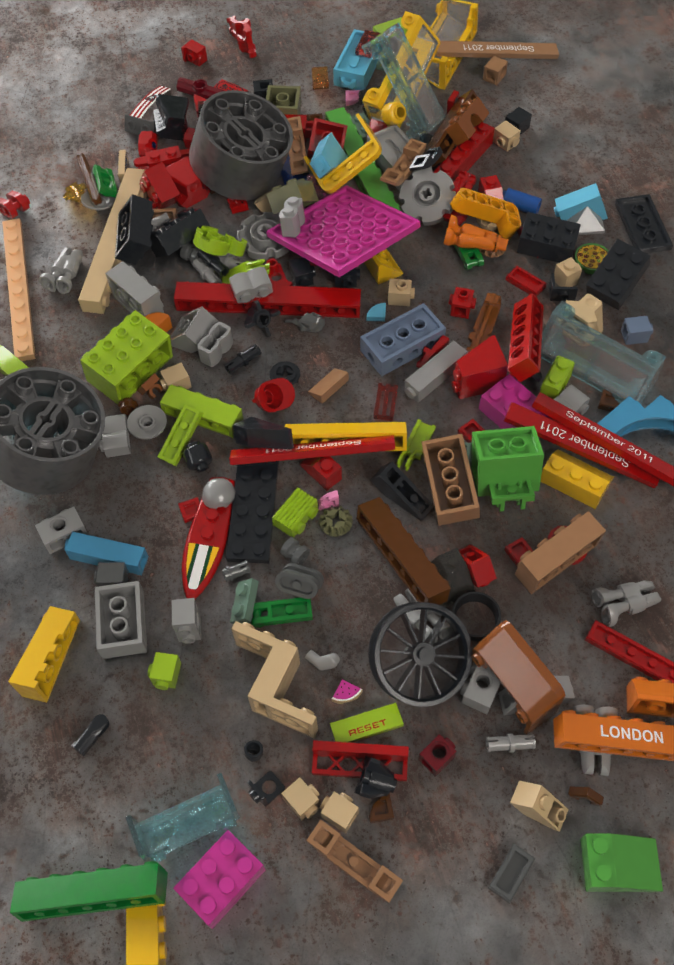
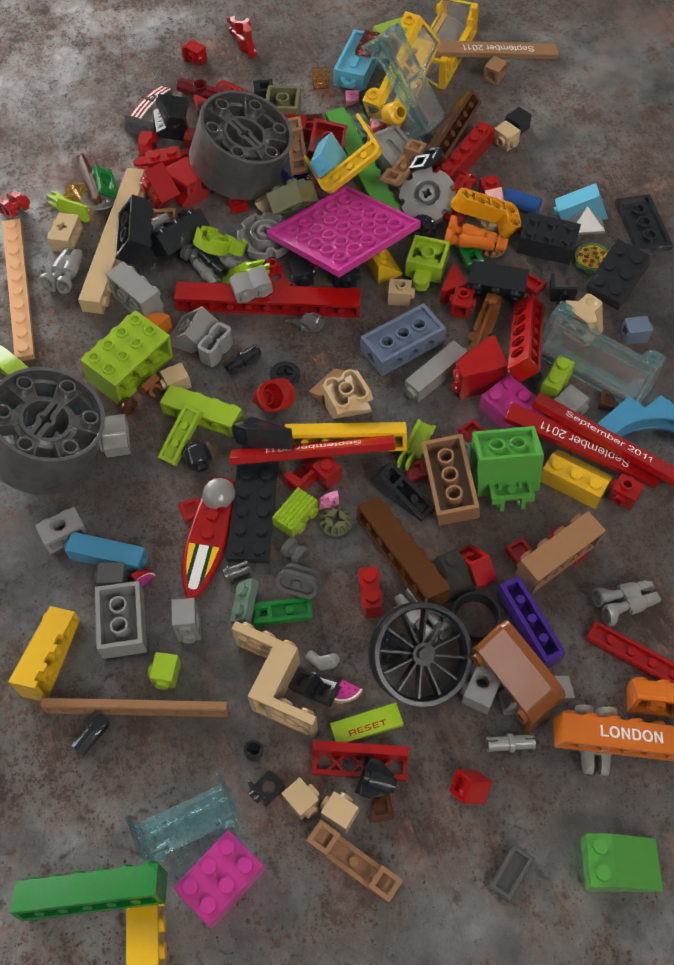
tan tile [118,150,129,184] -> none
light grey dish [127,405,167,439] -> none
black brick [244,300,281,337] -> none
light grey brick [279,196,305,237] -> none
medium azure tile [367,303,386,322] -> none
clear red tile [374,383,398,421] -> none
red slope [416,335,449,368] -> none
dark red brick [418,734,457,777] -> none
dark orange arch [445,97,489,146] -> none
red tile [447,90,459,114] -> none
tan slope [510,781,569,832] -> none
tan brick [554,257,582,287] -> none
reddish brown tile [568,786,604,806] -> none
none -> medium nougat tile [40,698,229,717]
none -> lime arm [47,191,90,222]
none -> tan brick [47,212,83,252]
none -> tile [131,568,156,587]
none -> red panel [283,468,316,492]
none -> black slope [288,668,341,707]
none -> tan piece [320,369,373,419]
none -> red brick [358,566,383,619]
none -> black brick [381,634,404,665]
none -> lime brick [405,235,450,291]
none -> red tile [407,459,428,483]
none -> black gear [410,214,437,239]
none -> red slope [440,264,468,303]
none -> red panel [449,769,493,804]
none -> black brick [468,260,529,302]
none -> dark purple brick [497,576,566,668]
none -> red brick [608,473,645,511]

